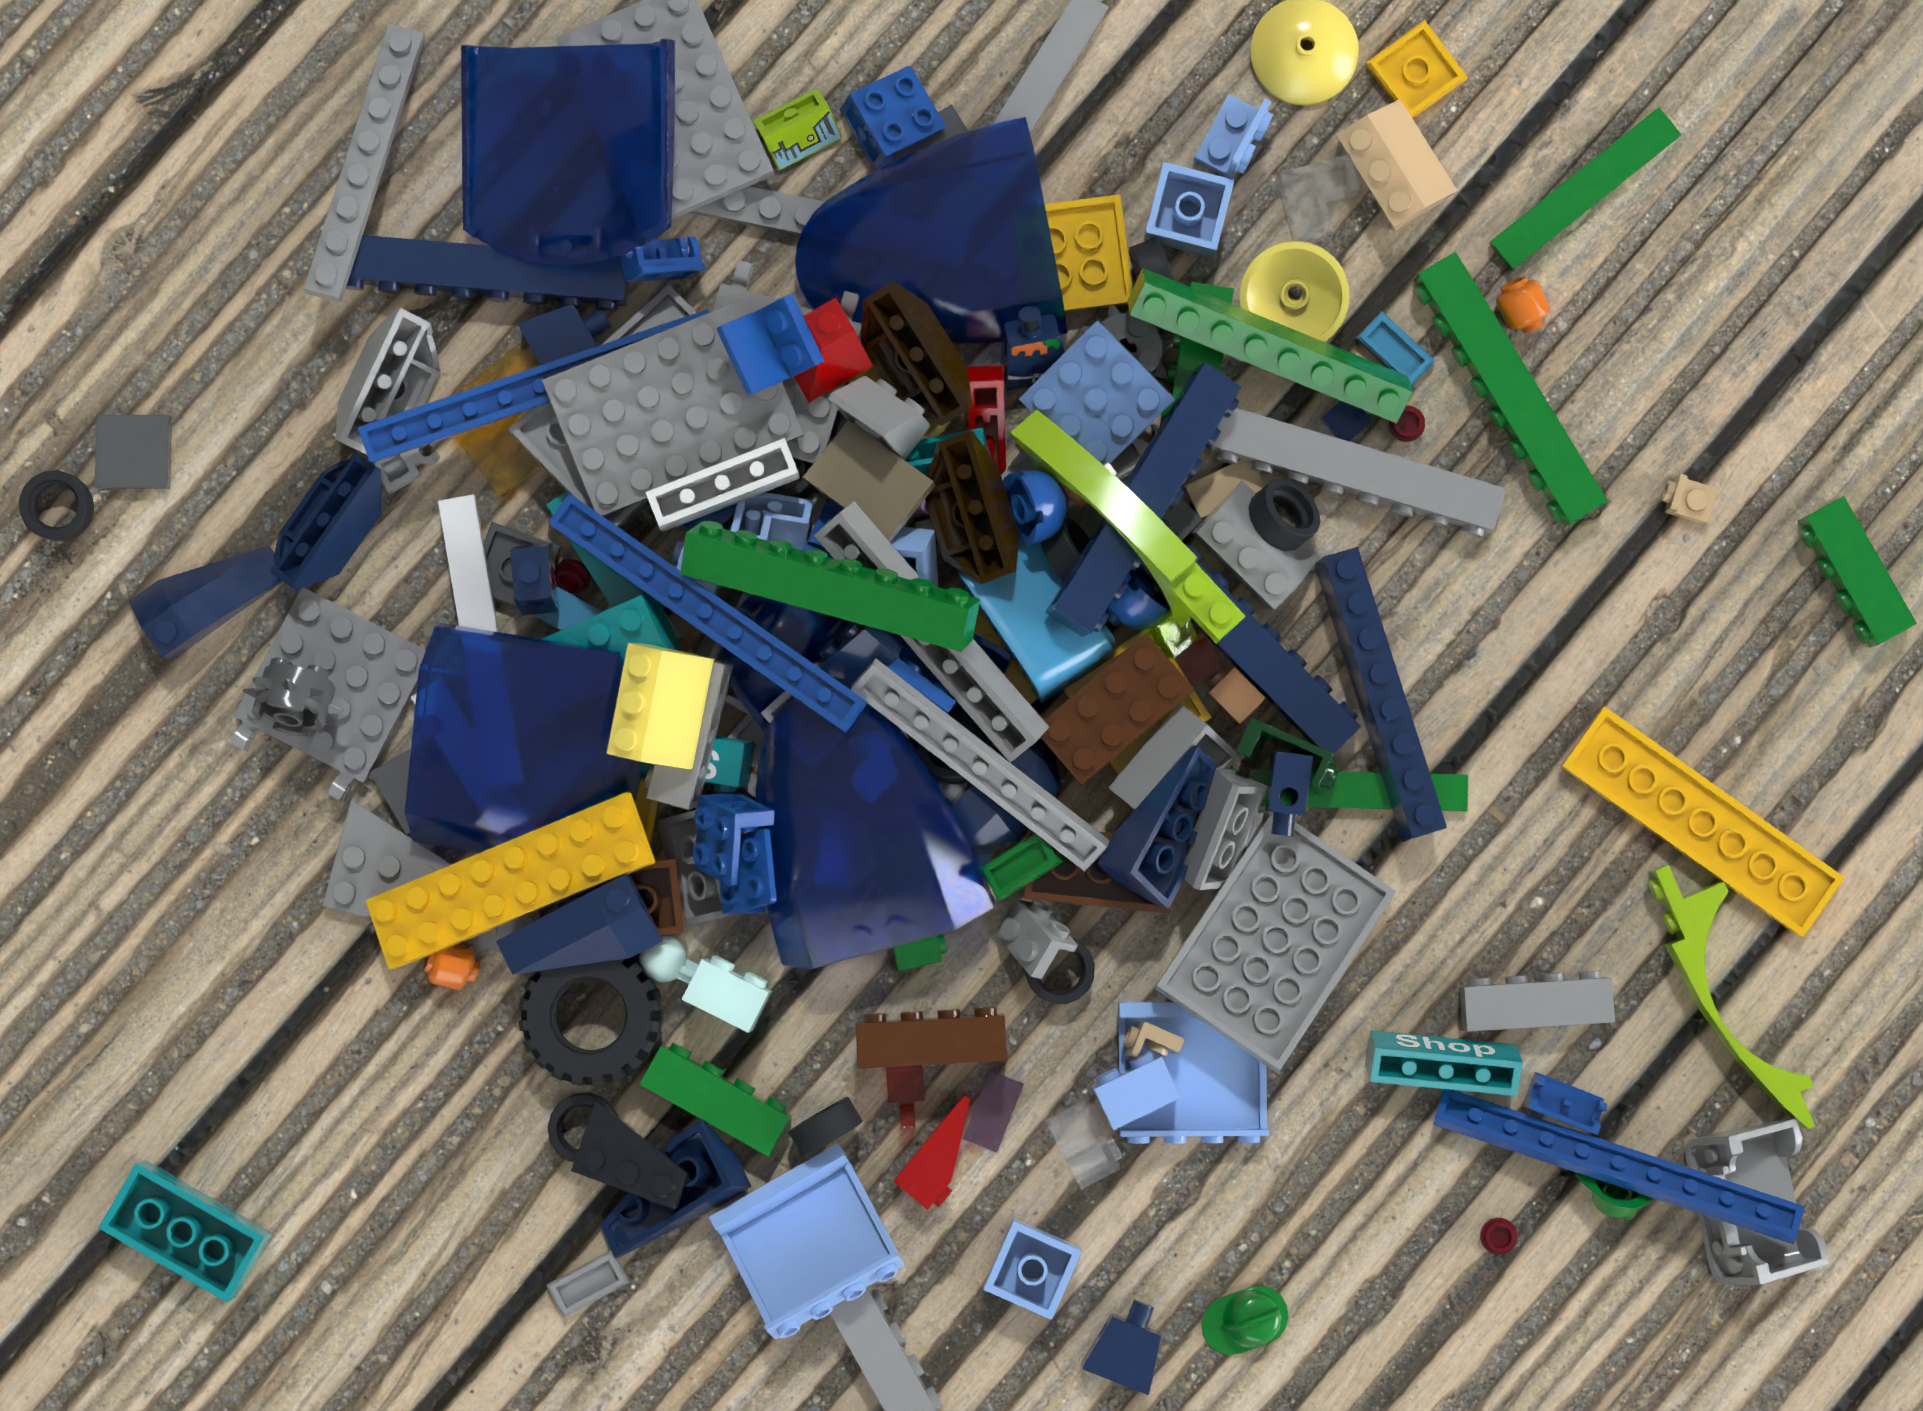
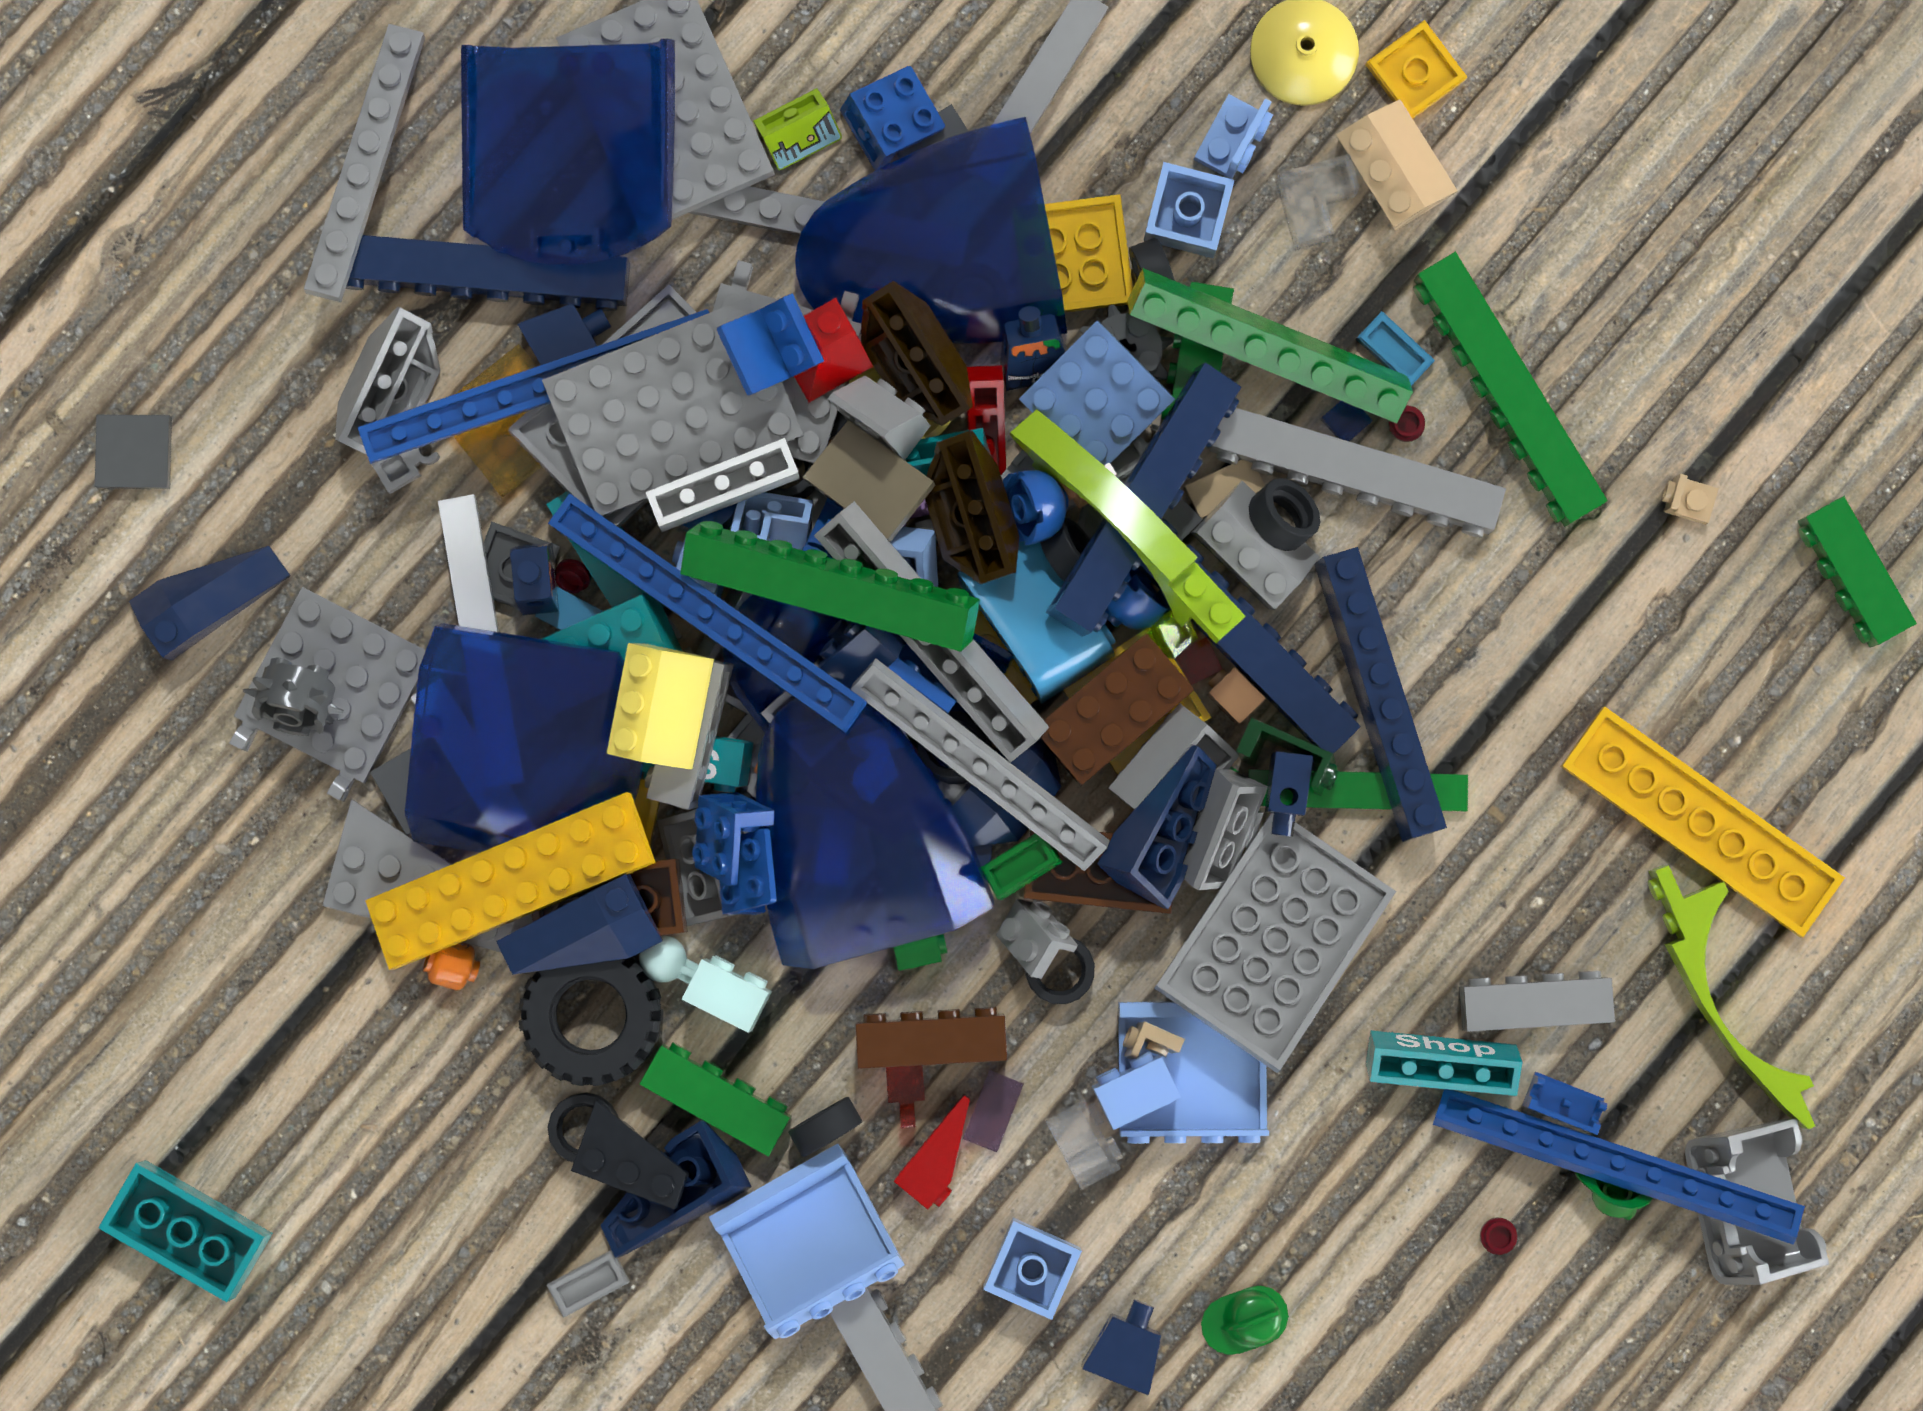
black tyre [19,470,94,542] -> none
dark blue wedge [270,452,381,590] -> none
blue hinge [618,237,705,282] -> none
light yellow dish [1239,241,1350,342] -> none
green tile [1489,107,1682,271] -> none
orange head [1496,276,1550,333] -> none

